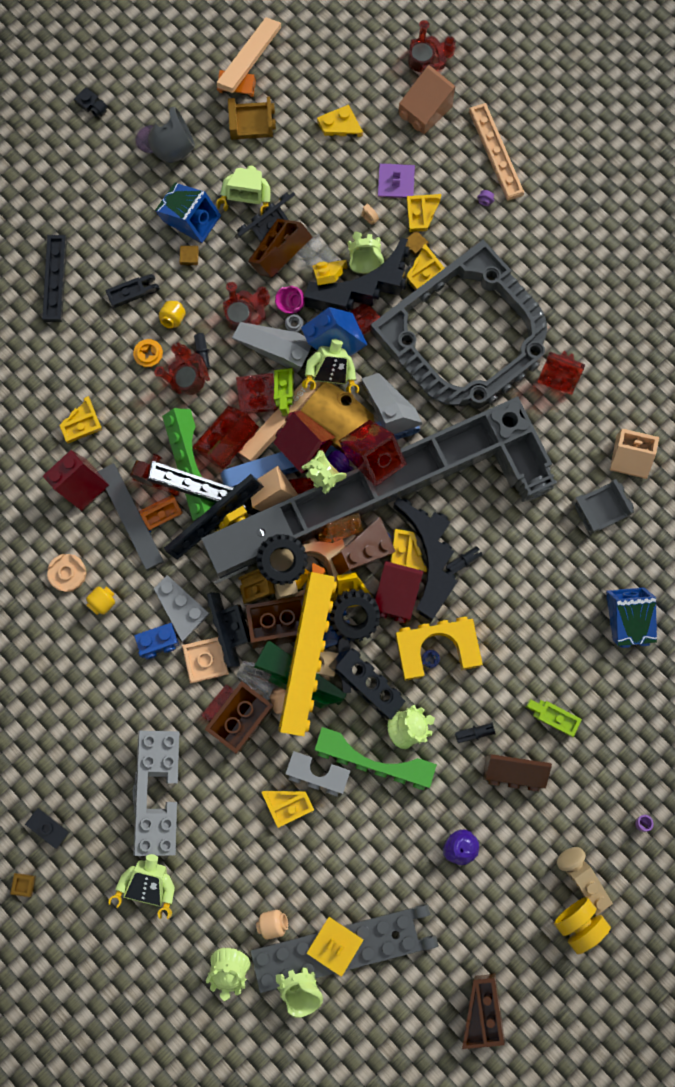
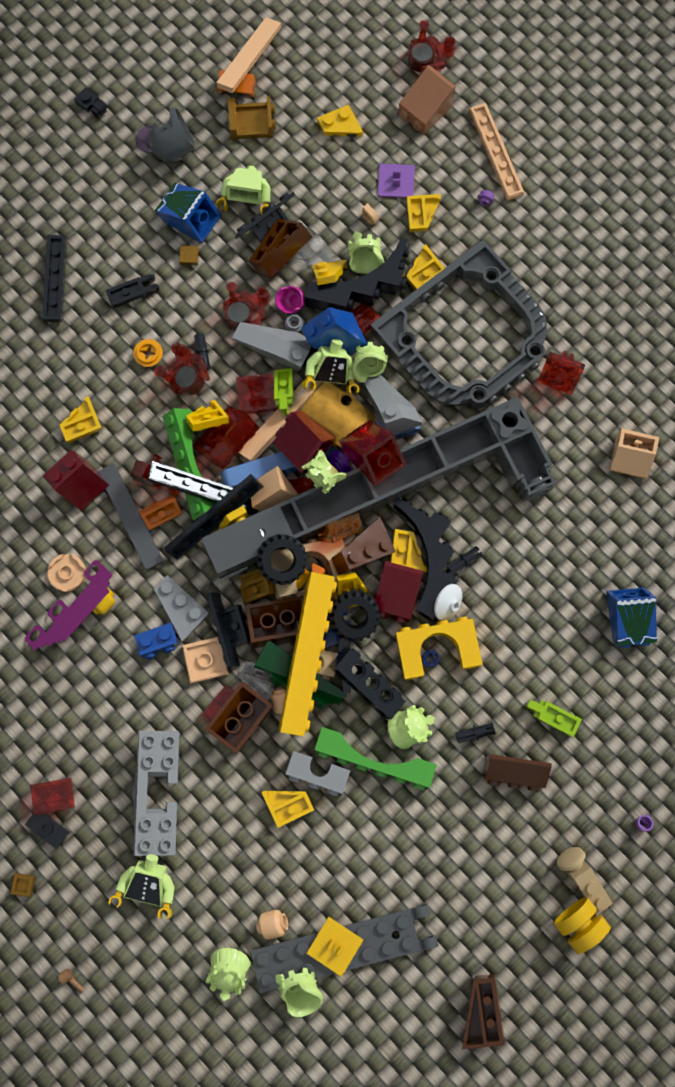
yellow head [158,301,186,328] -> none
pearl gold tile [406,231,429,256] -> none
dark purple hair [443,829,479,865] -> none
dark grey panel [572,479,634,535] -> none
none -> magenta piece [25,560,112,651]
none -> clear red plate [30,778,75,815]
none -> medium nougat hand [58,969,85,993]
none -> yellow wing [186,400,229,431]
none -> yellowish green hair [352,342,388,383]
none -> white dish [434,584,463,621]

